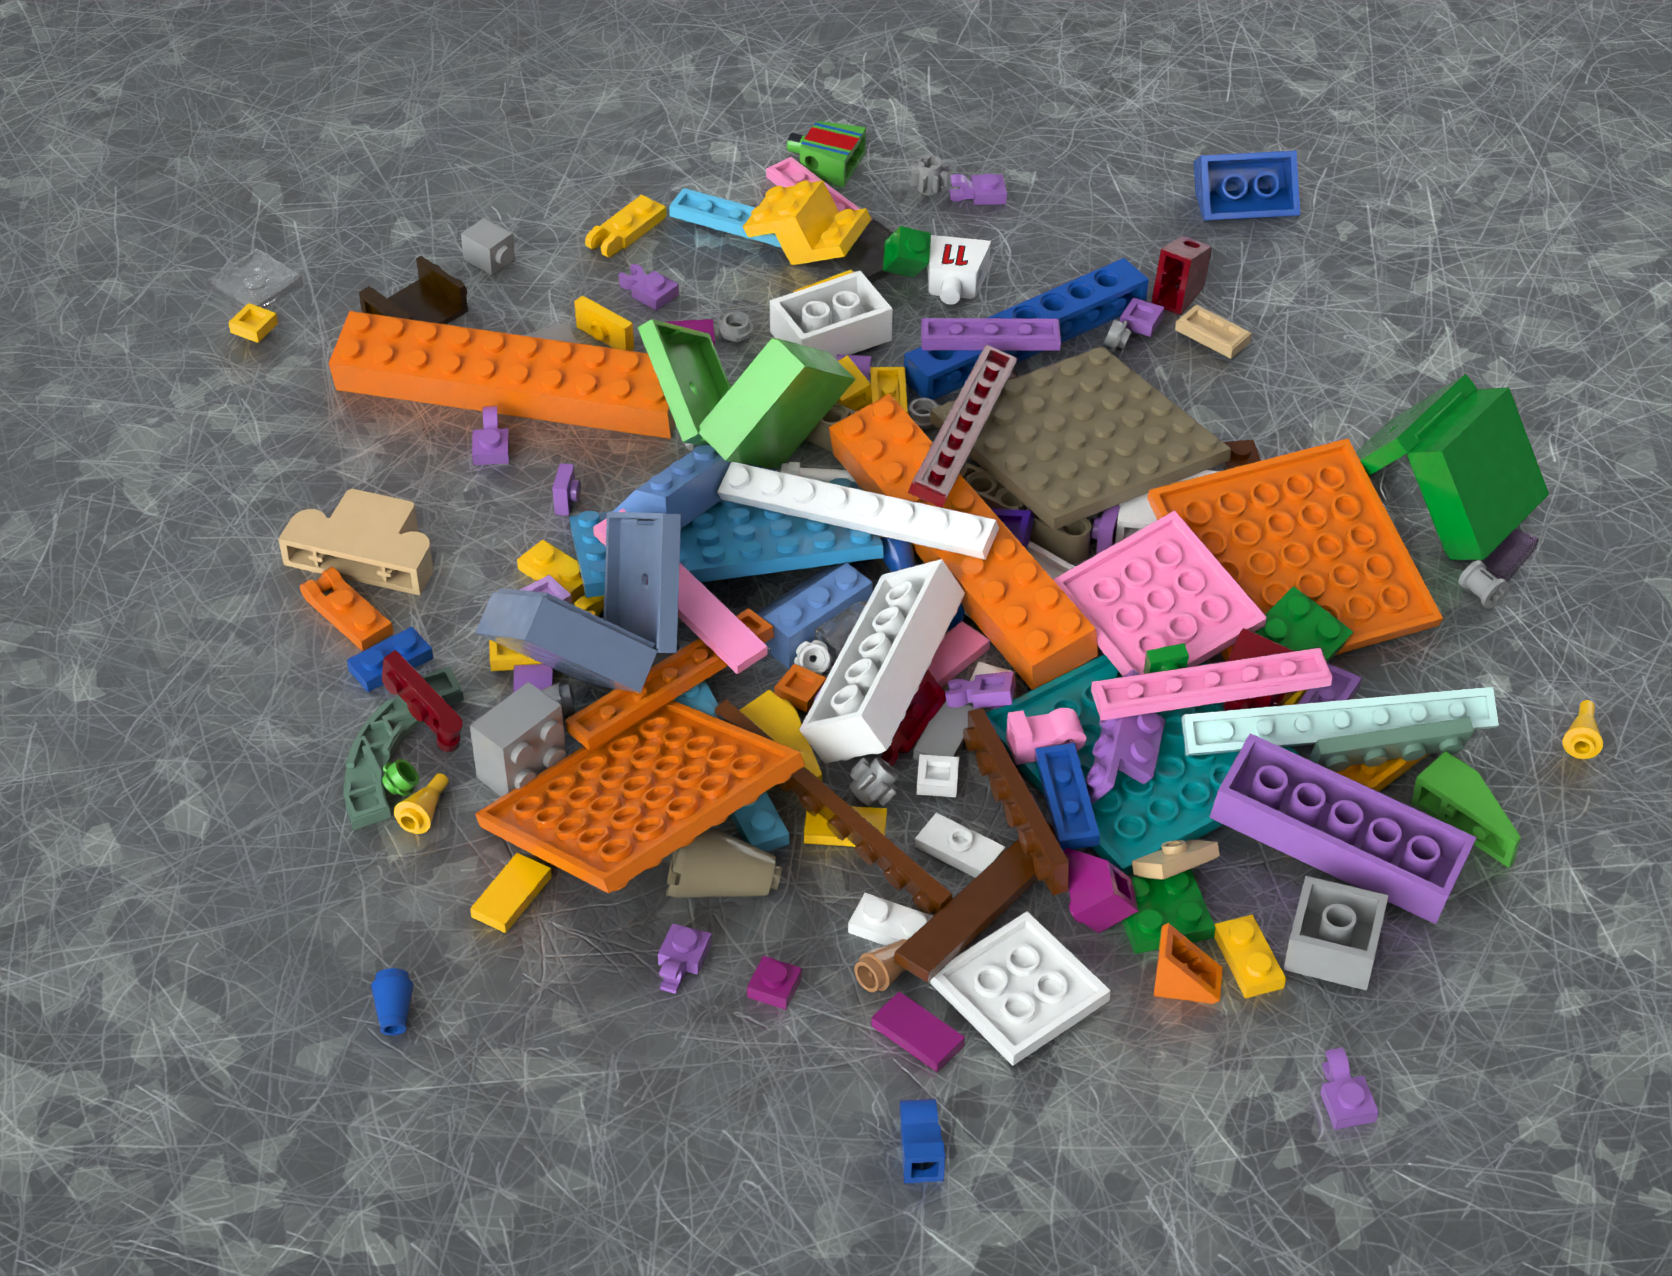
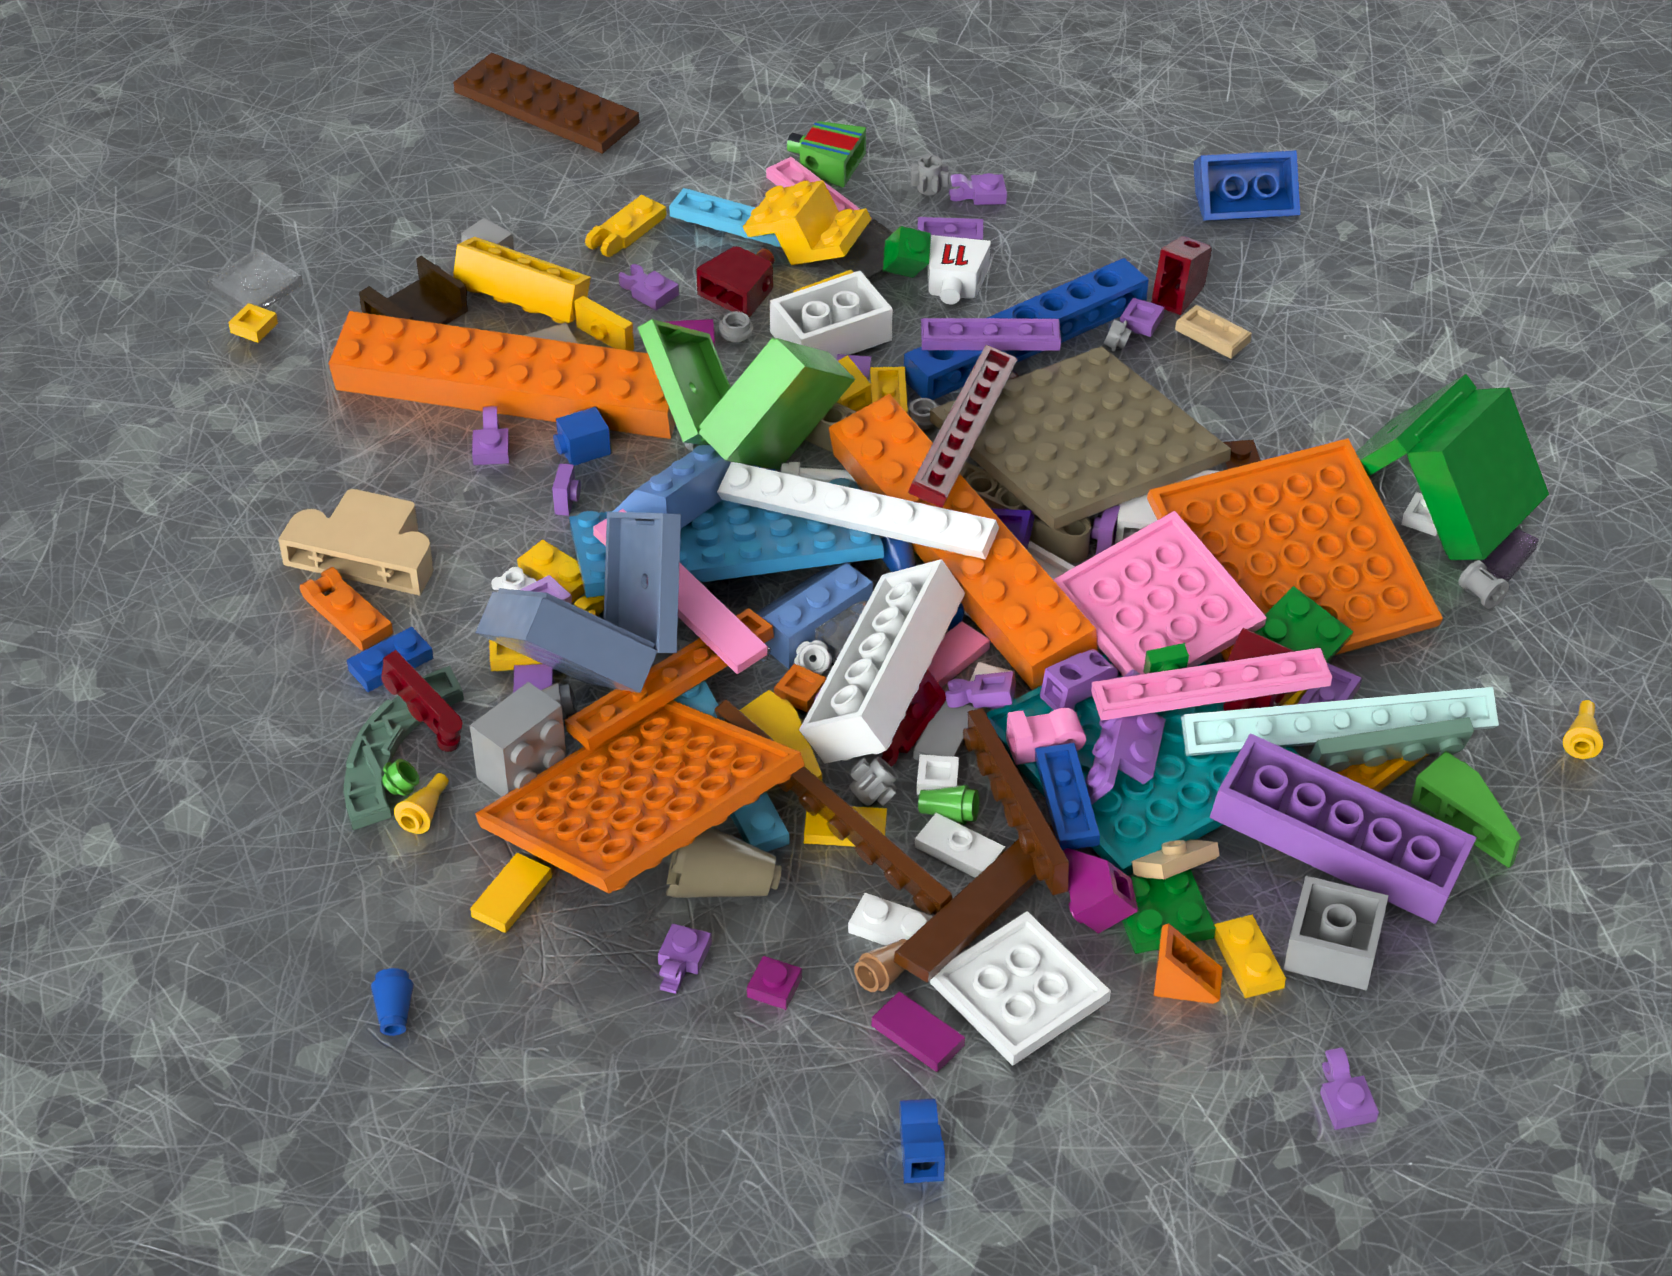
none -> reddish brown plate [453,52,640,154]
none -> yellow brick [453,237,591,324]
none -> white plate [491,567,536,590]
none -> blue brick [553,406,611,466]
none -> dark red torso [696,246,775,317]
none -> medium lavender plate [917,217,983,240]
none -> bright green cone [918,785,980,825]
none -> medium lavender leg [1040,649,1118,710]
none -> white plate [1401,492,1438,536]

